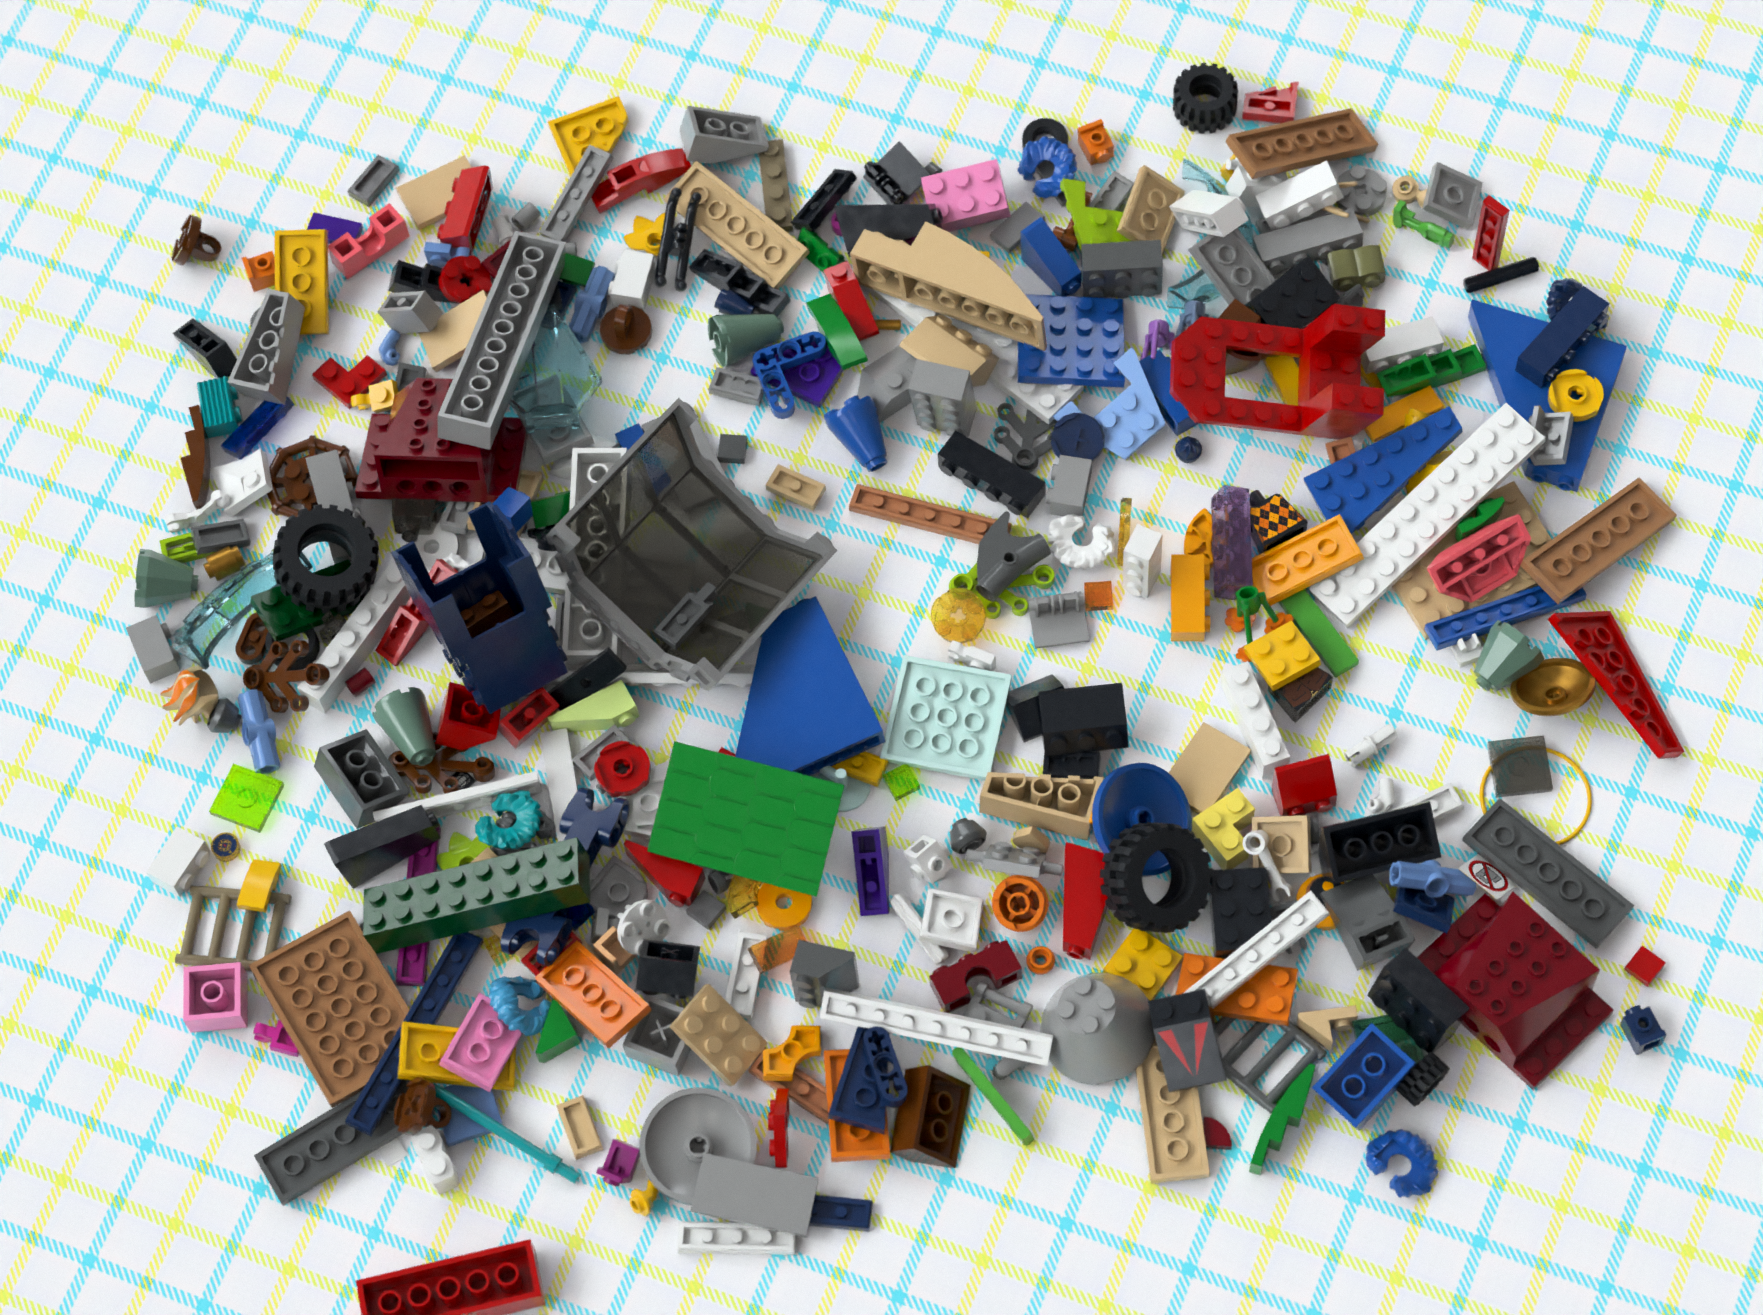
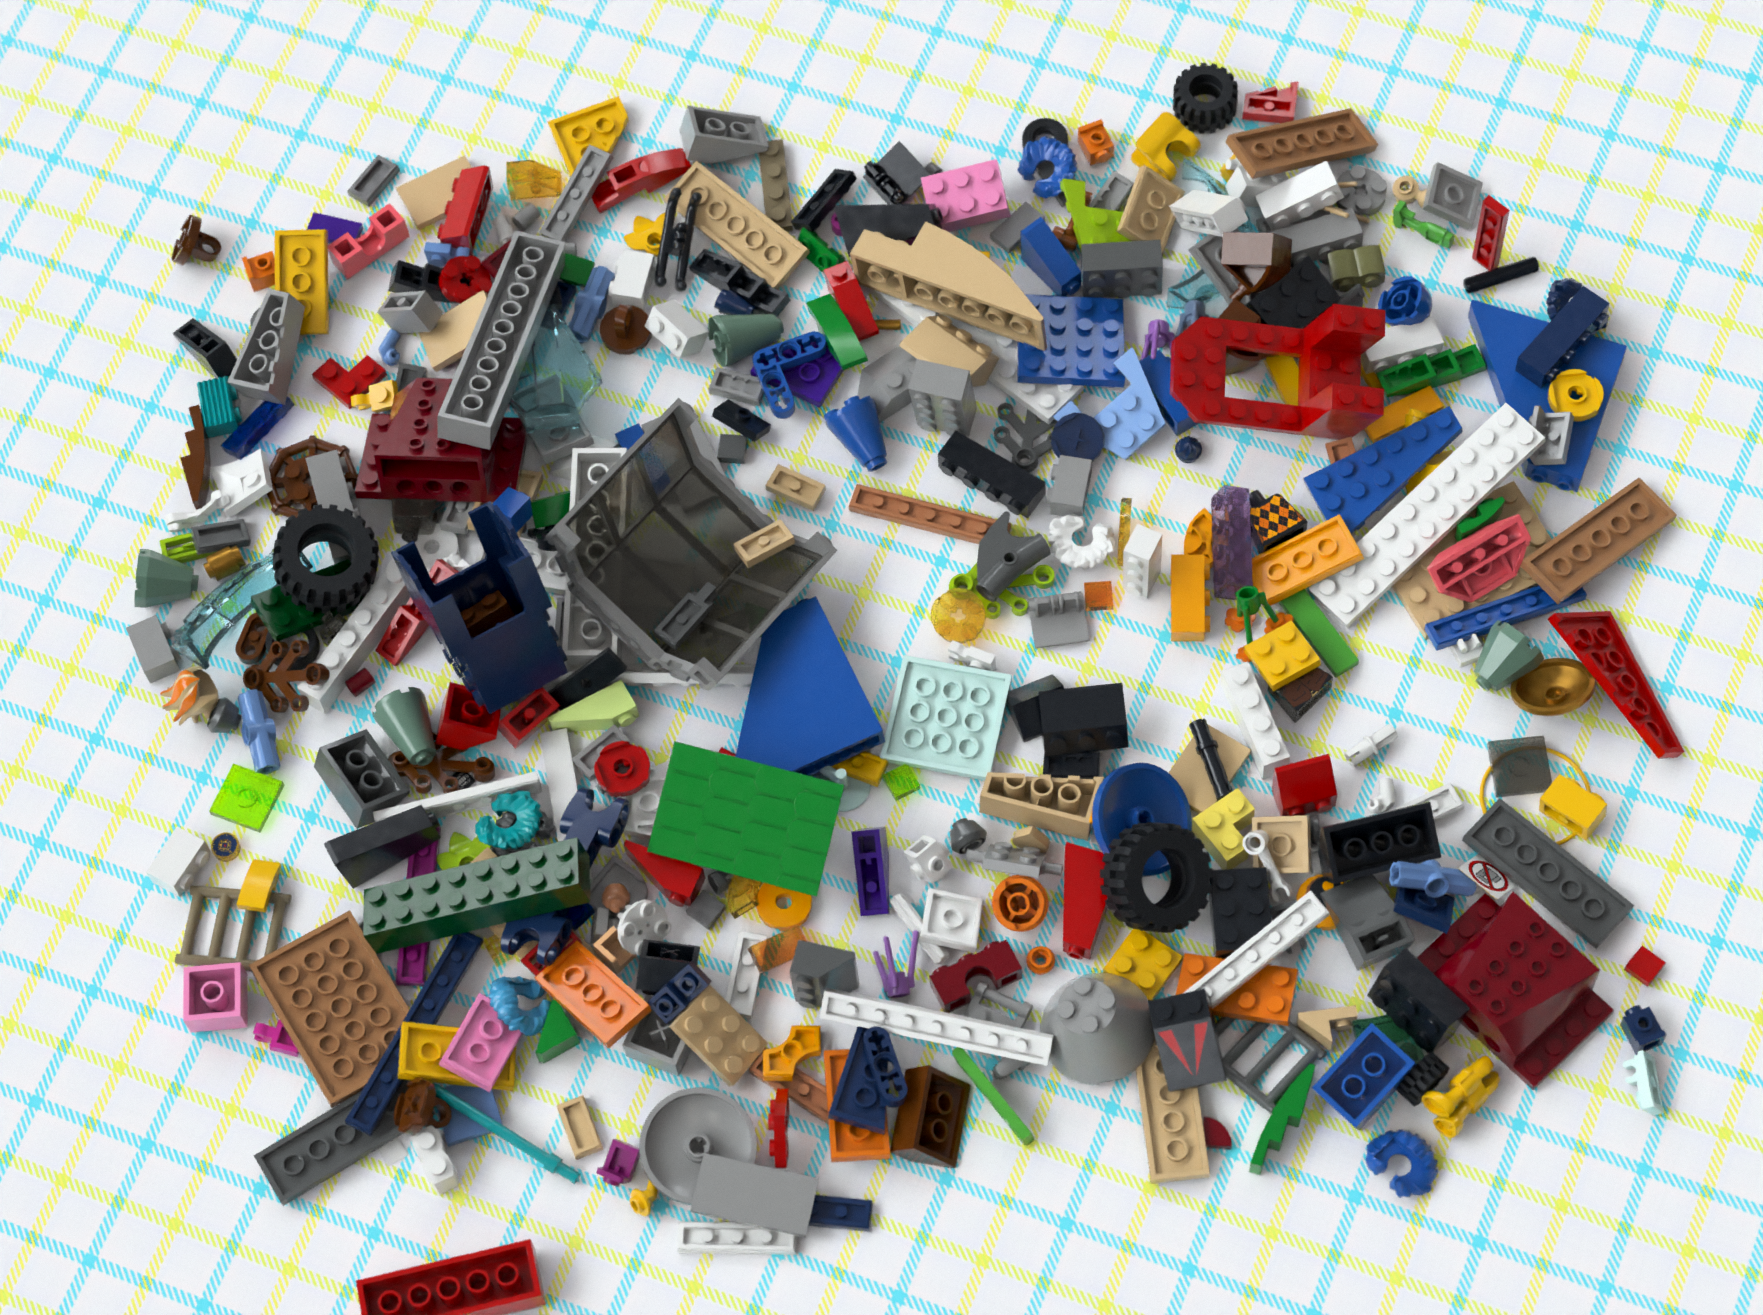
none -> clear yellow slope [506,160,562,200]
none -> nougat plate [602,883,630,913]
none -> white brick [645,300,709,359]
none -> dark blue slope [647,960,712,1024]
none -> black plate [712,399,771,442]
none -> tan plate [733,519,795,568]
none -> medium lavender plant [873,930,918,998]
none -> yellow piece [1131,112,1201,182]
none -> black pin [1189,719,1233,801]
none -> piece [1221,232,1292,301]
none -> blue cylinder [1378,276,1432,327]
none -> yellow piece [1421,1055,1501,1138]
none -> yellow brick [1539,774,1607,841]
none -> light aqua plate [1623,1050,1664,1116]

